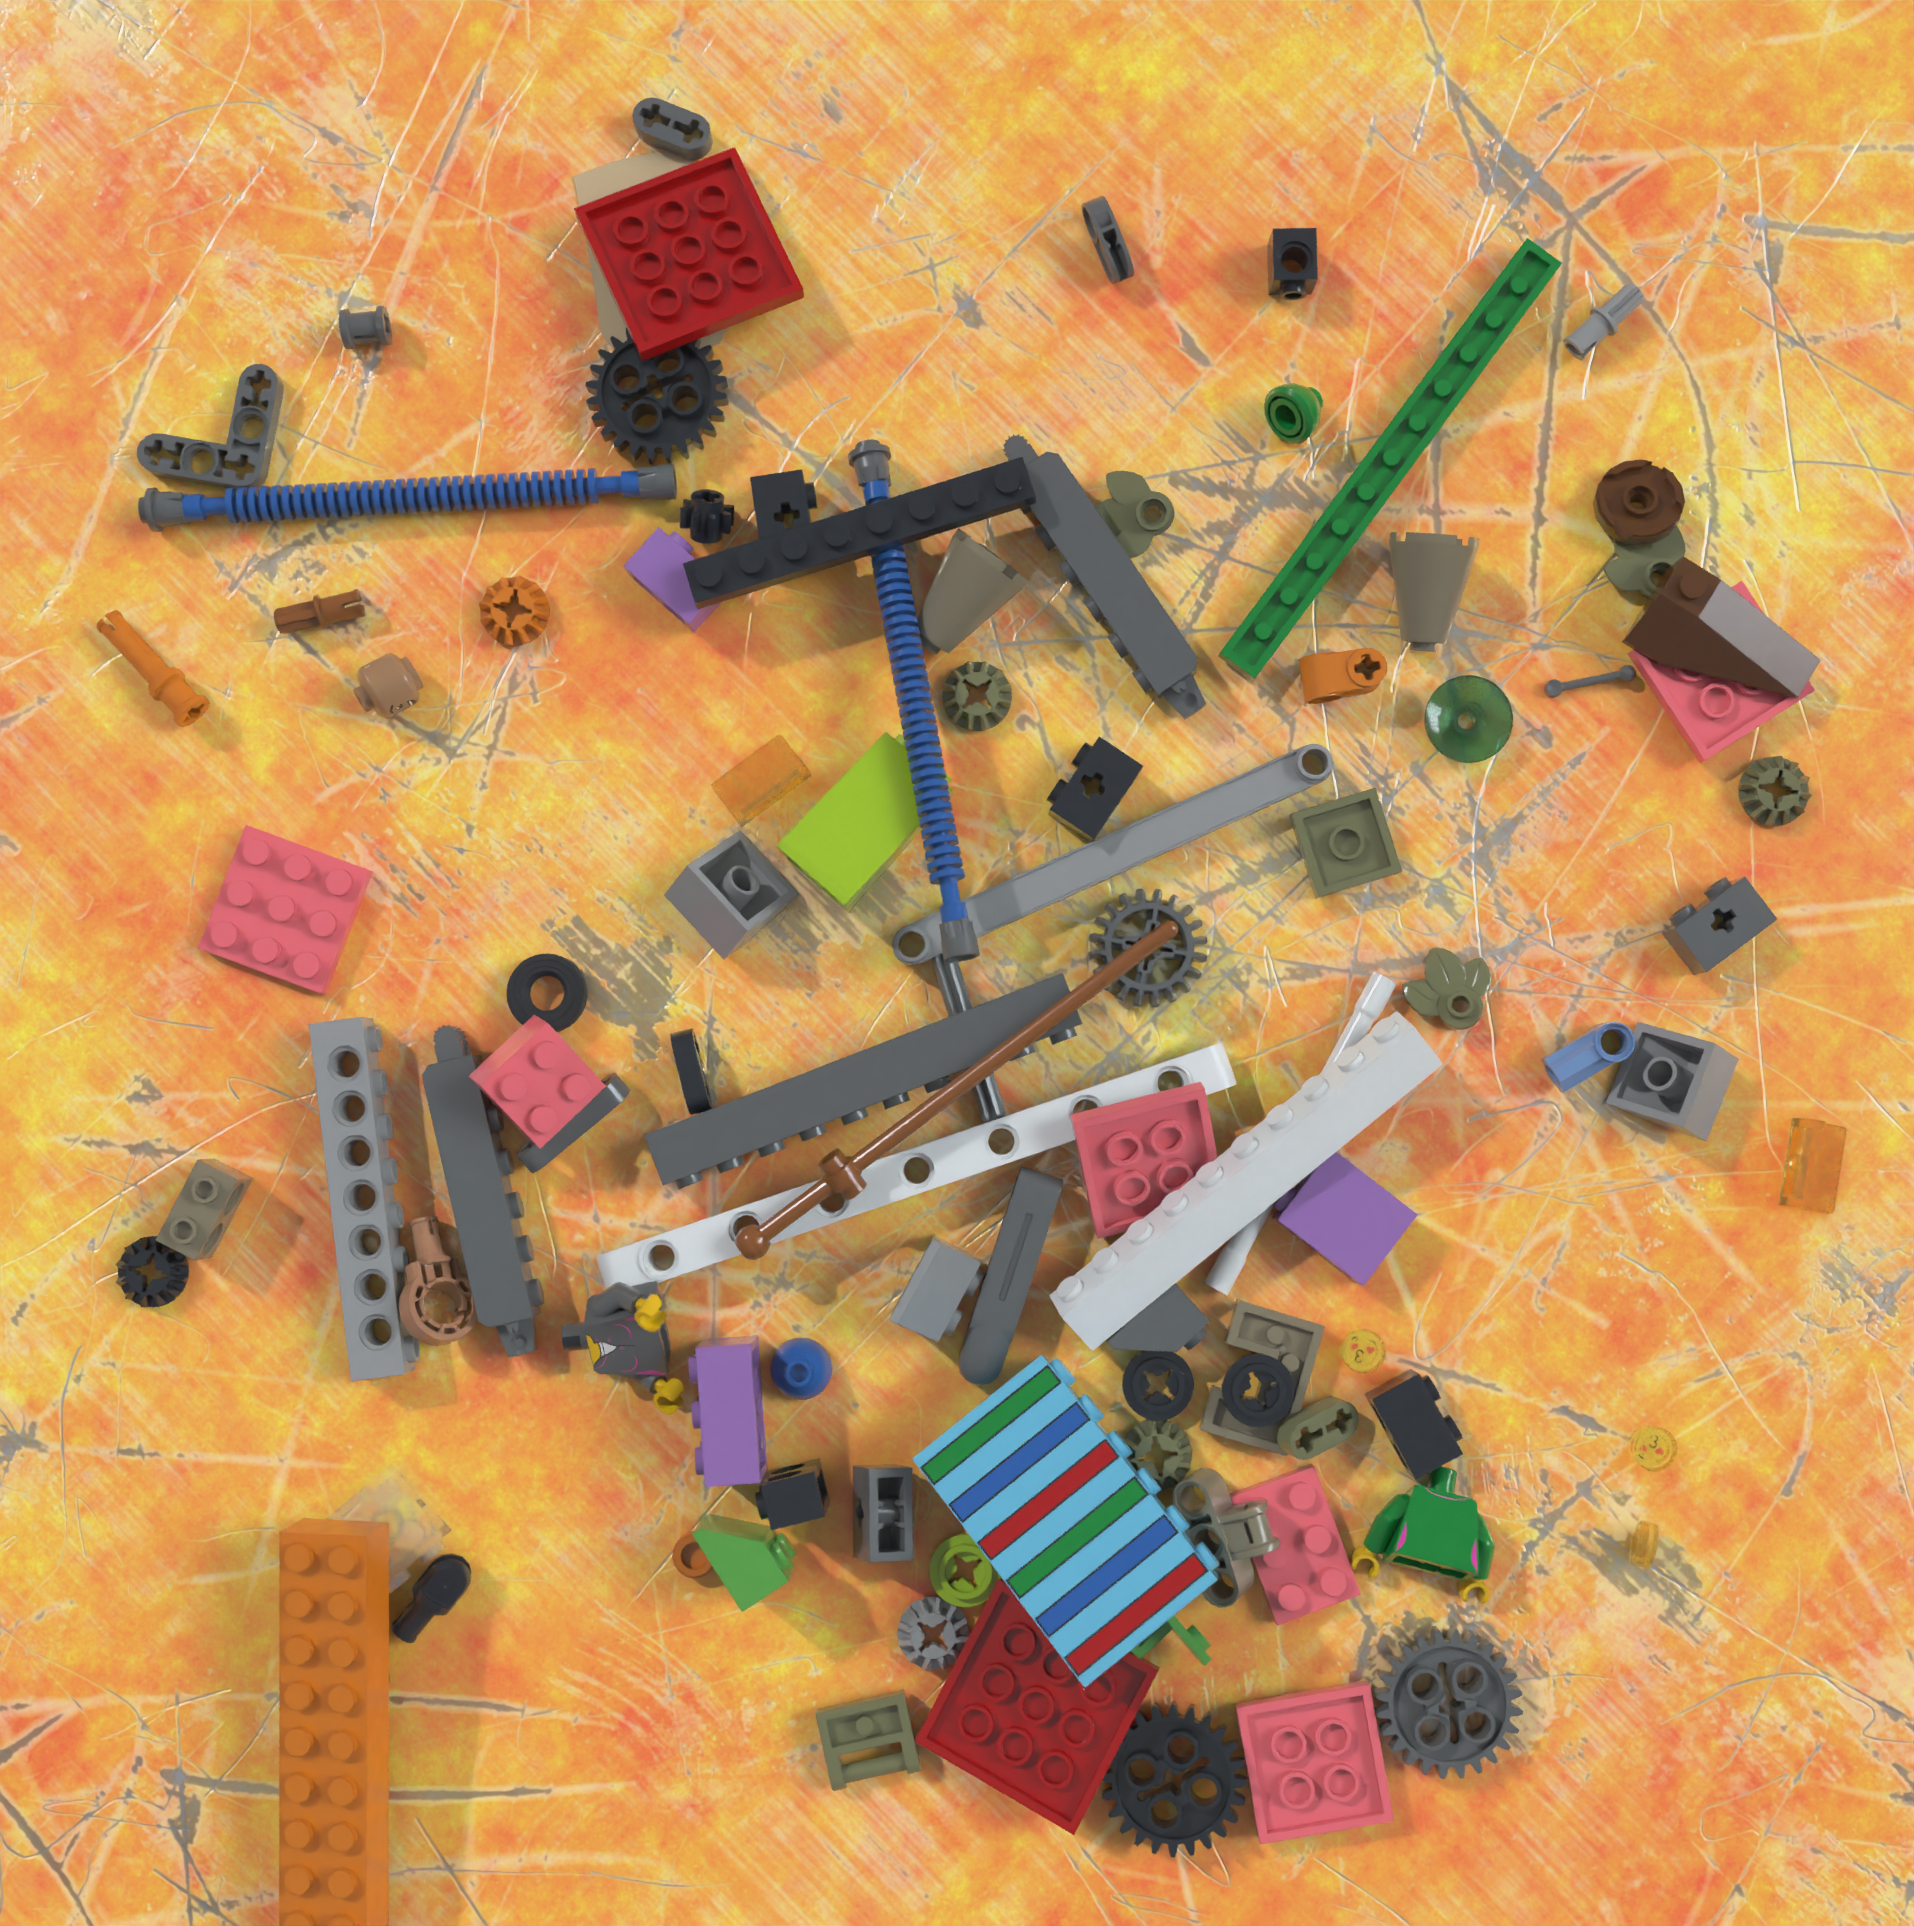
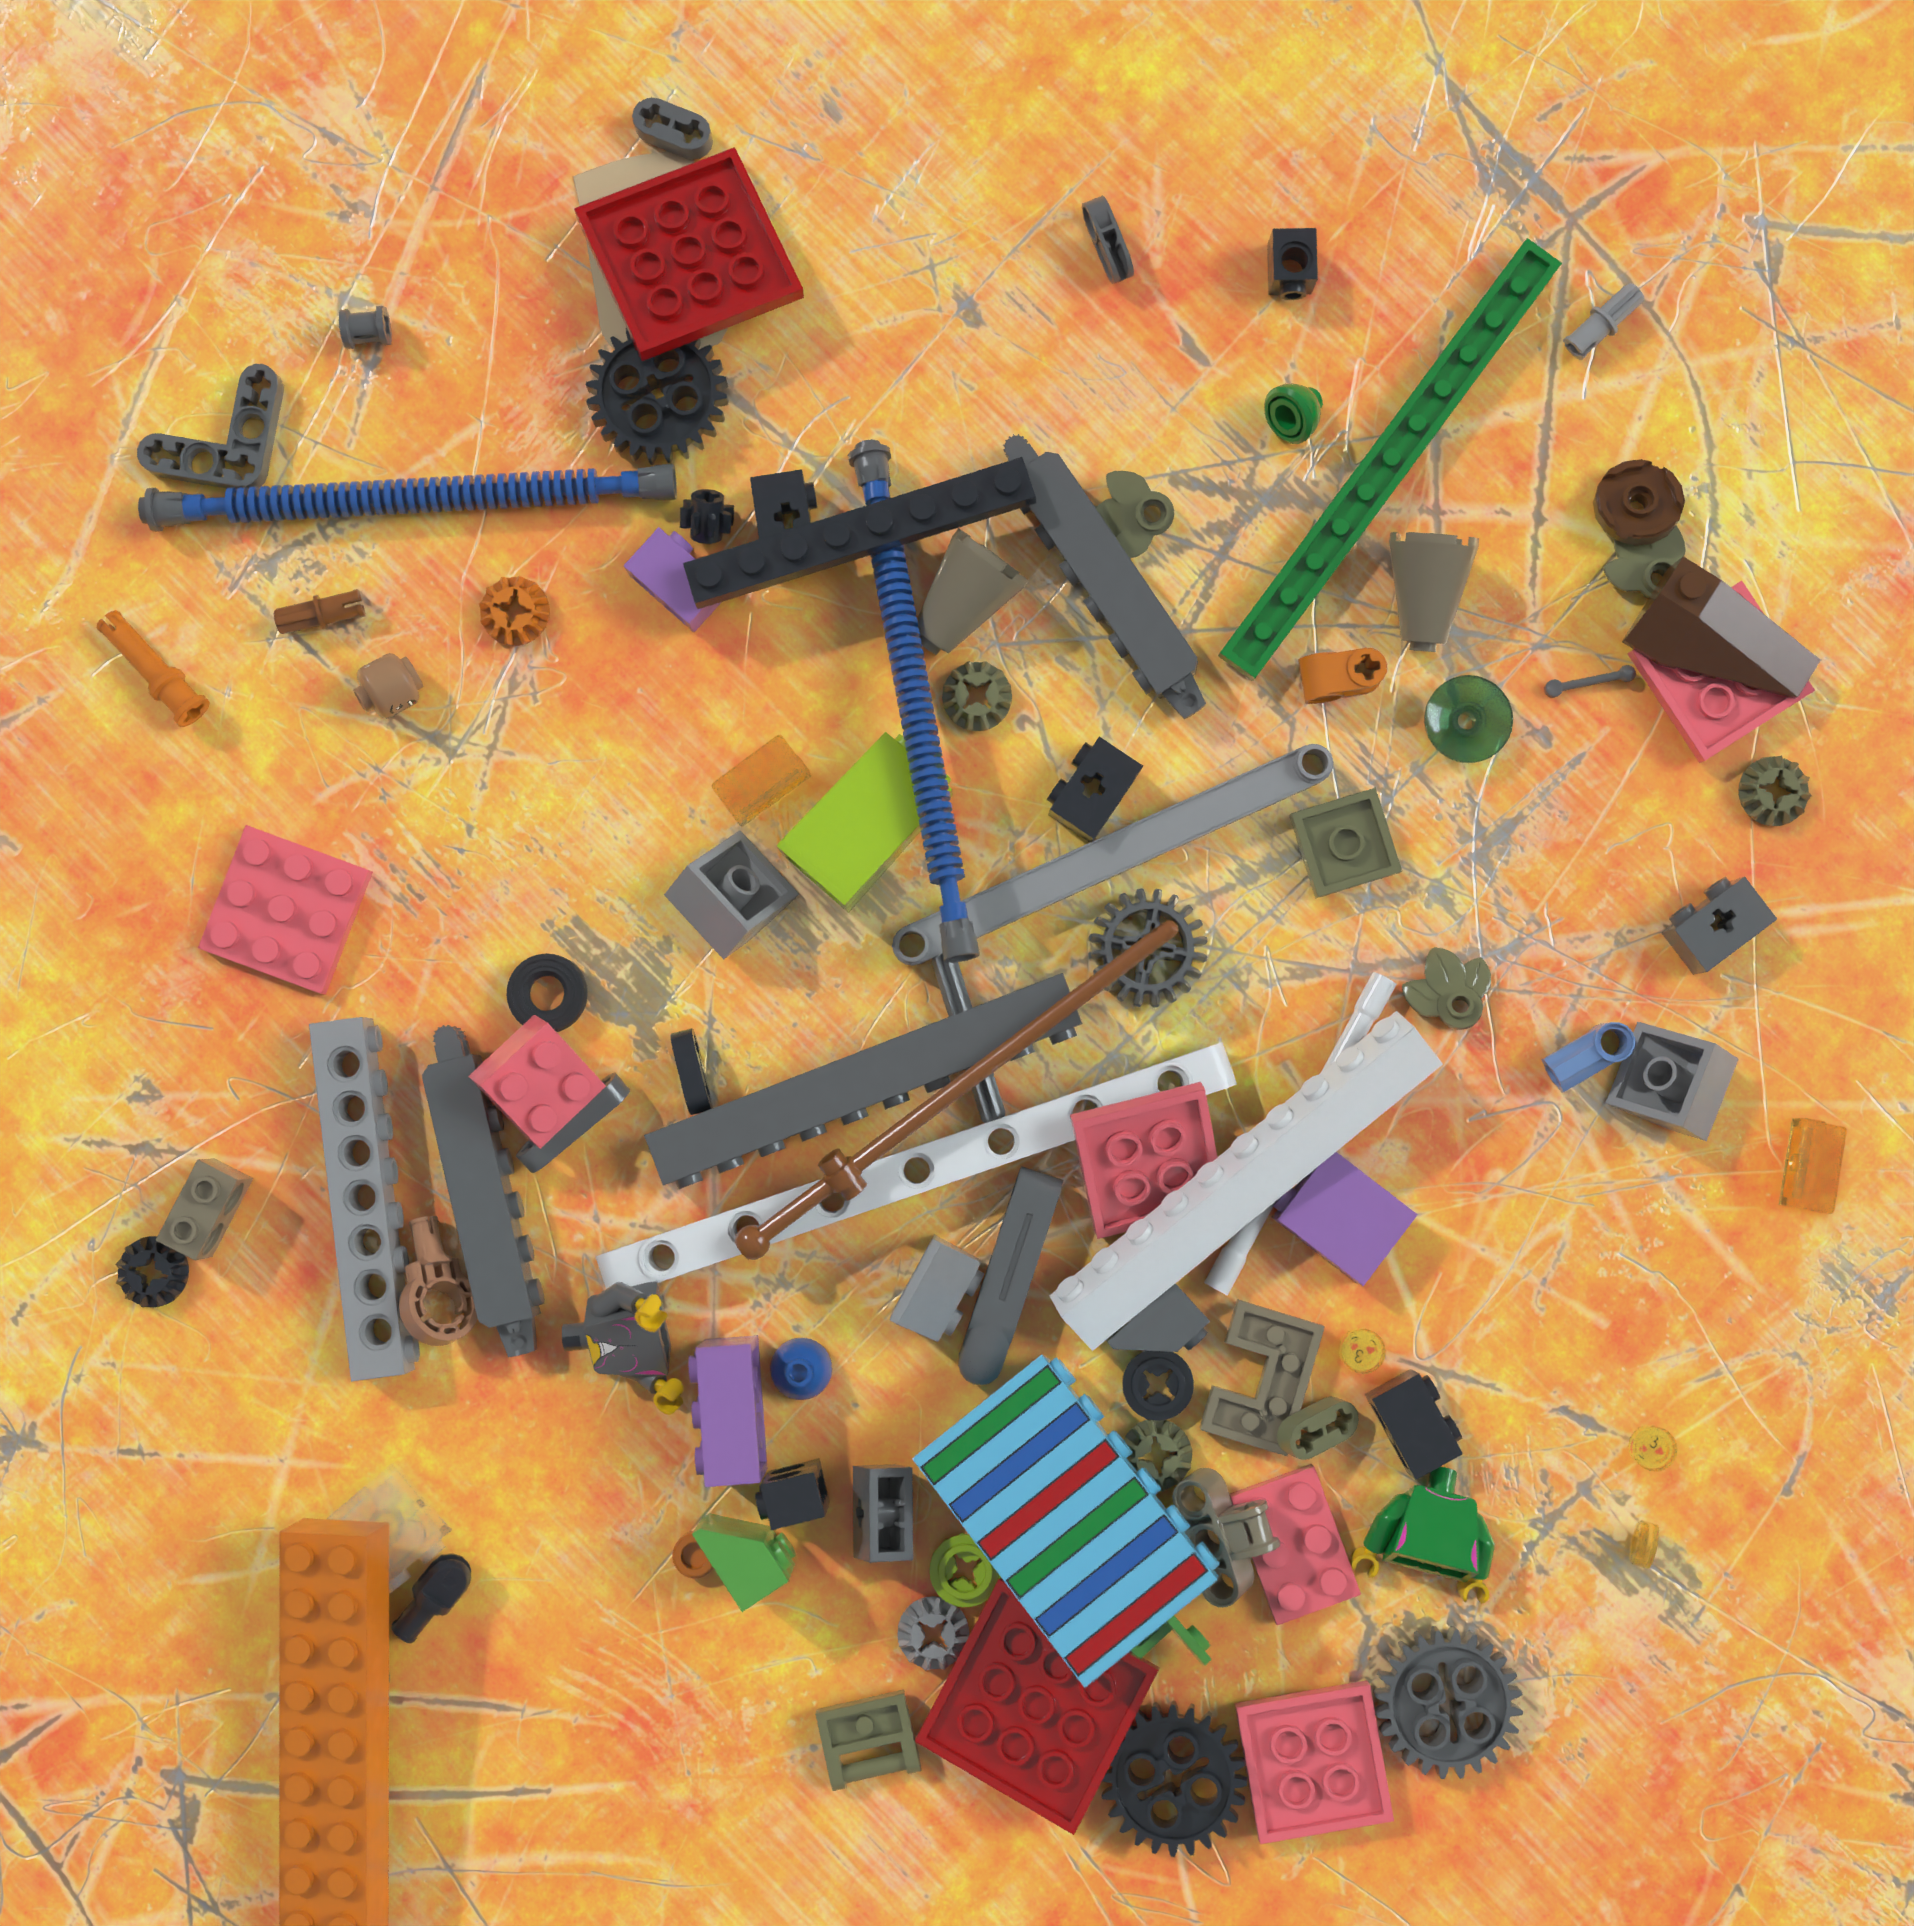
black gear [1221,1353,1294,1427] -> none

